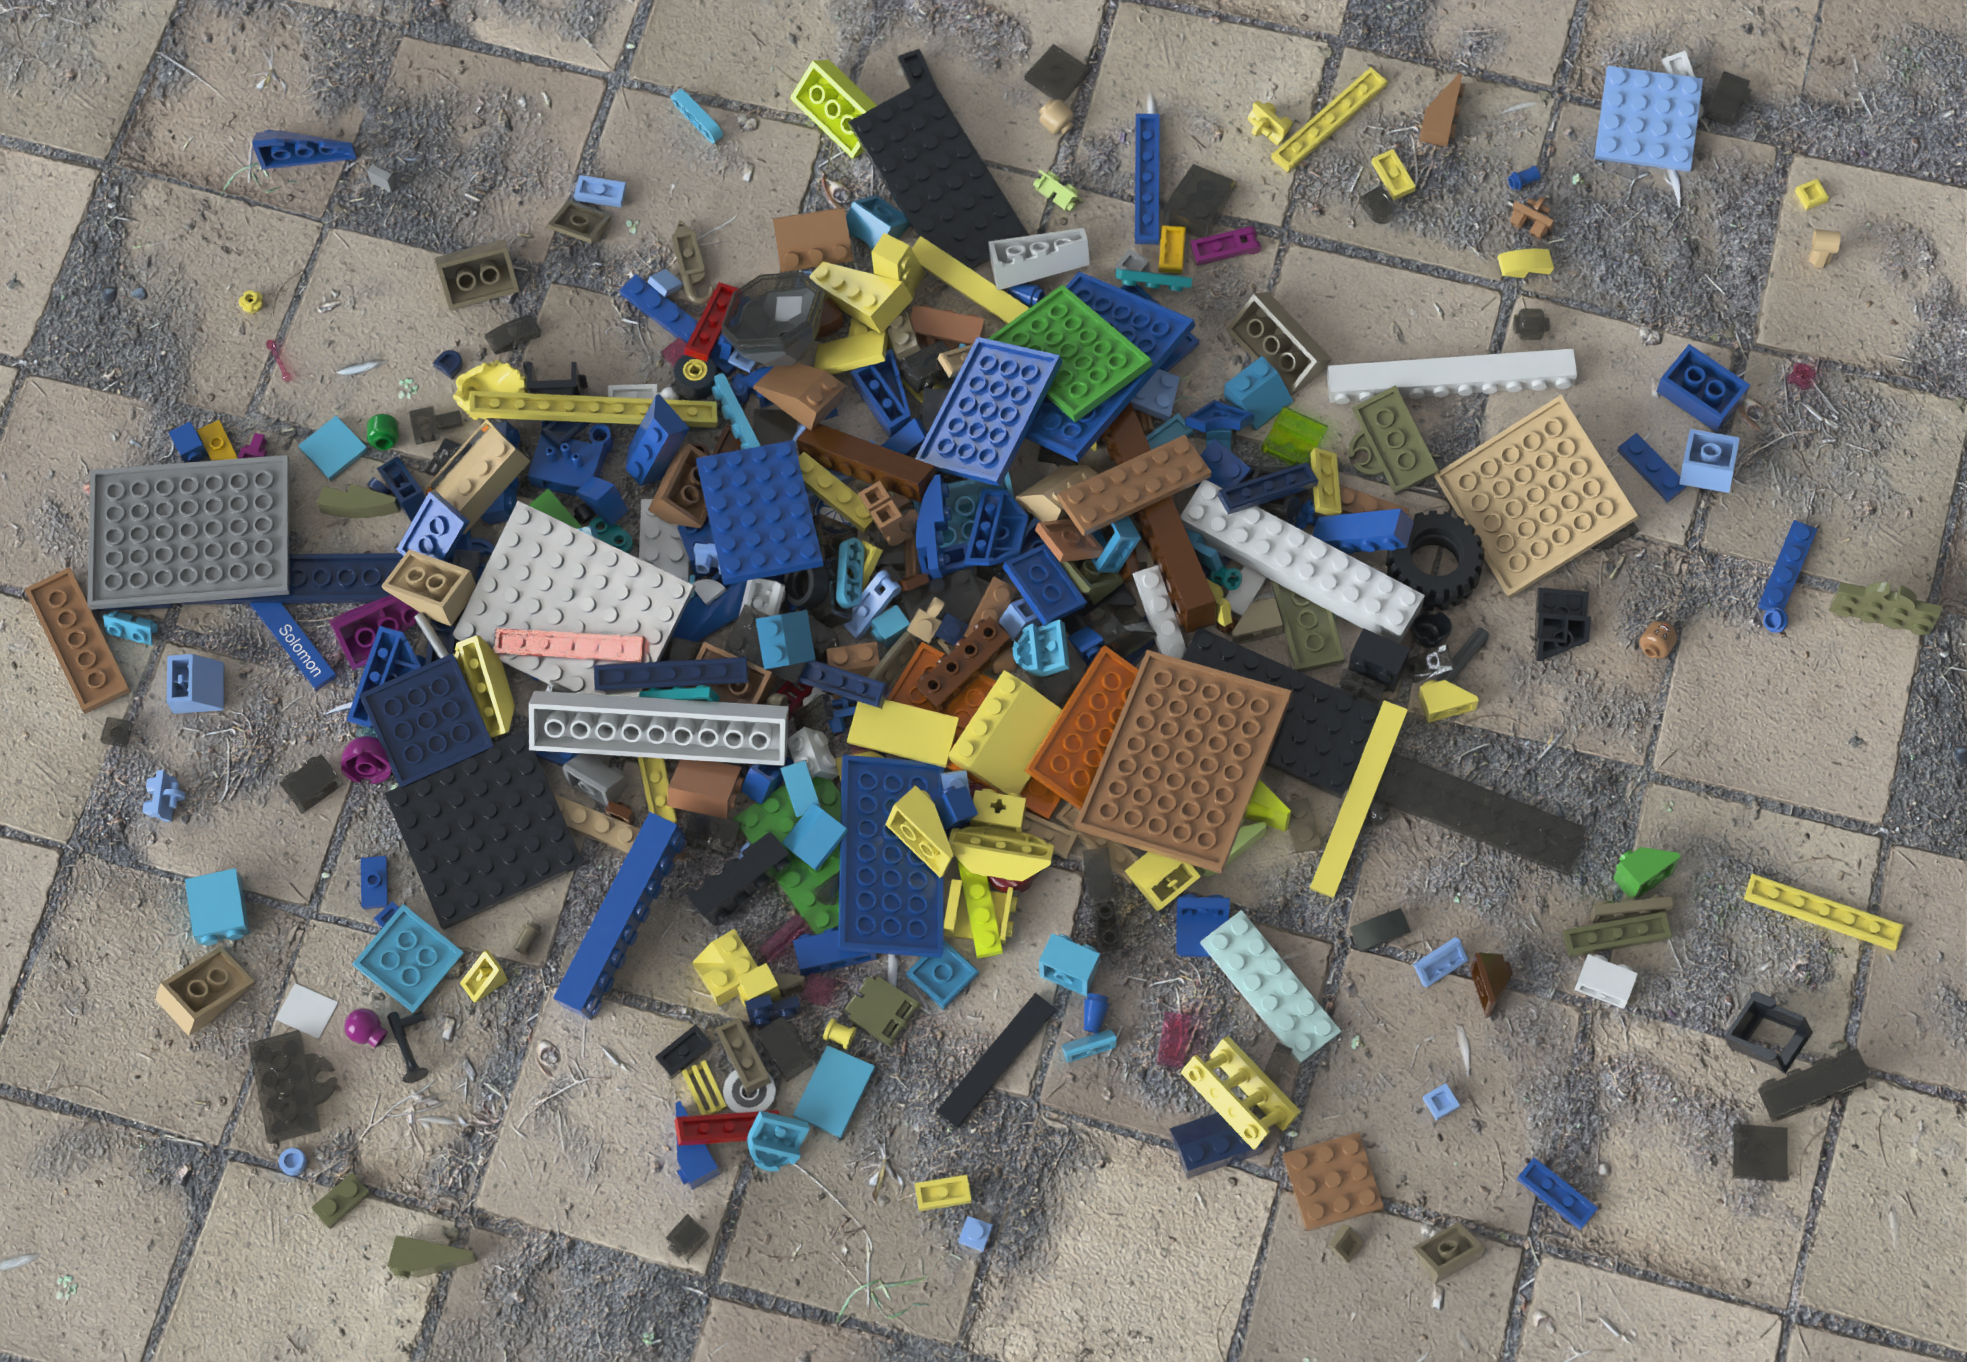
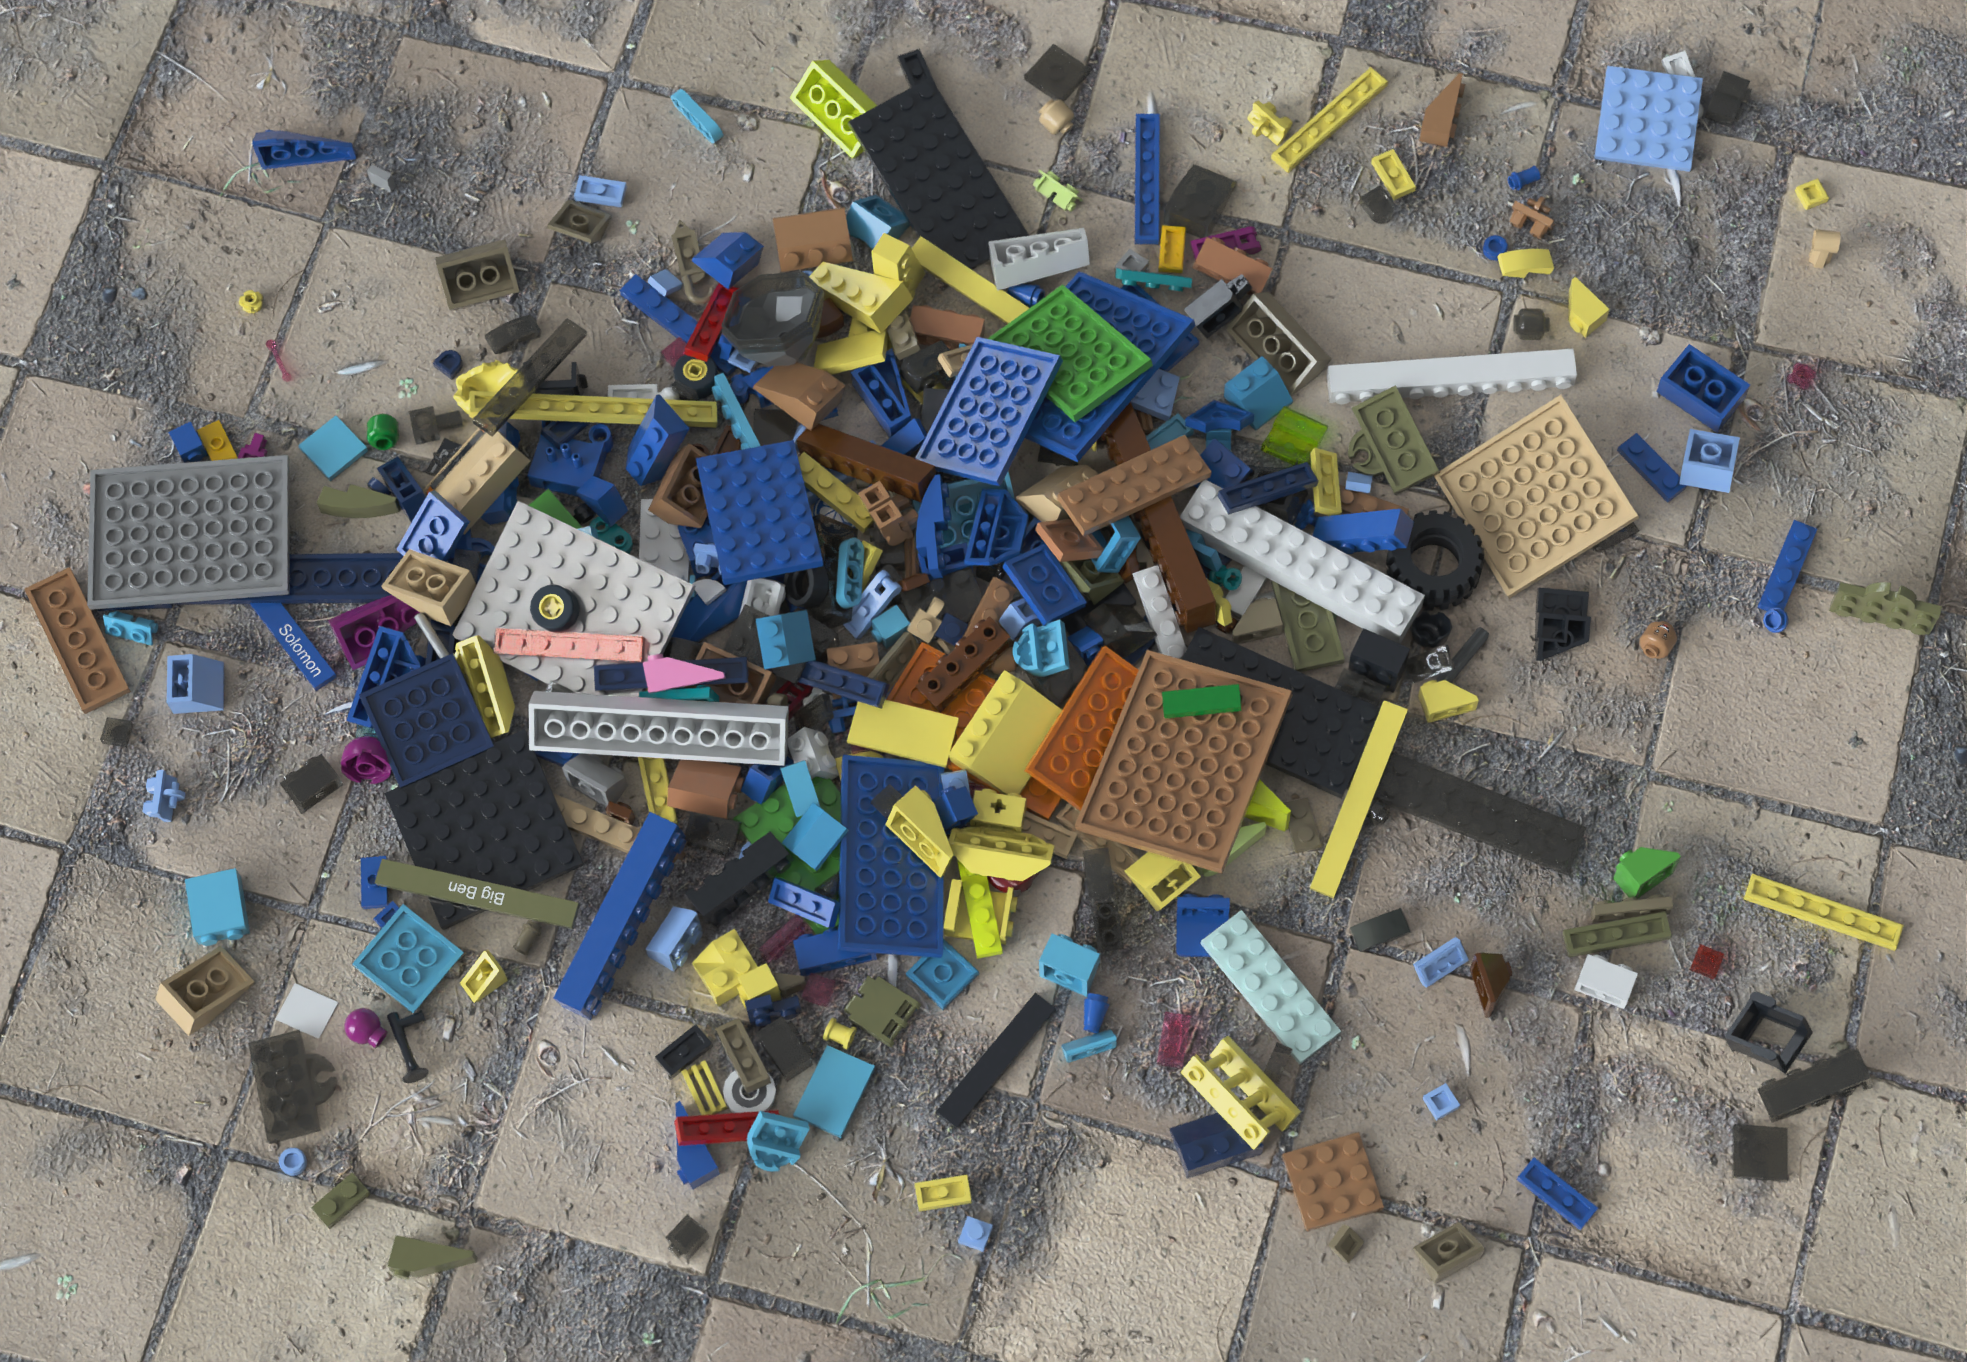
none -> olive tile [375,859,580,929]
none -> clear smoke tile [472,318,587,437]
none -> black wheel [530,585,580,632]
none -> bright pink slope [643,654,726,693]
none -> light blue slope [645,906,703,972]
none -> blue slope [692,232,764,290]
none -> plate [768,878,841,928]
none -> clear smoke tile [871,784,903,819]
none -> green tile [1162,684,1242,719]
none -> hinge [1184,274,1252,339]
none -> nougat brick [1192,237,1272,296]
none -> light blue tile [1345,472,1373,493]
none -> blue tile [1483,235,1508,261]
none -> light yellow slope [1568,277,1610,338]
none -> clear red plate [1689,944,1725,980]

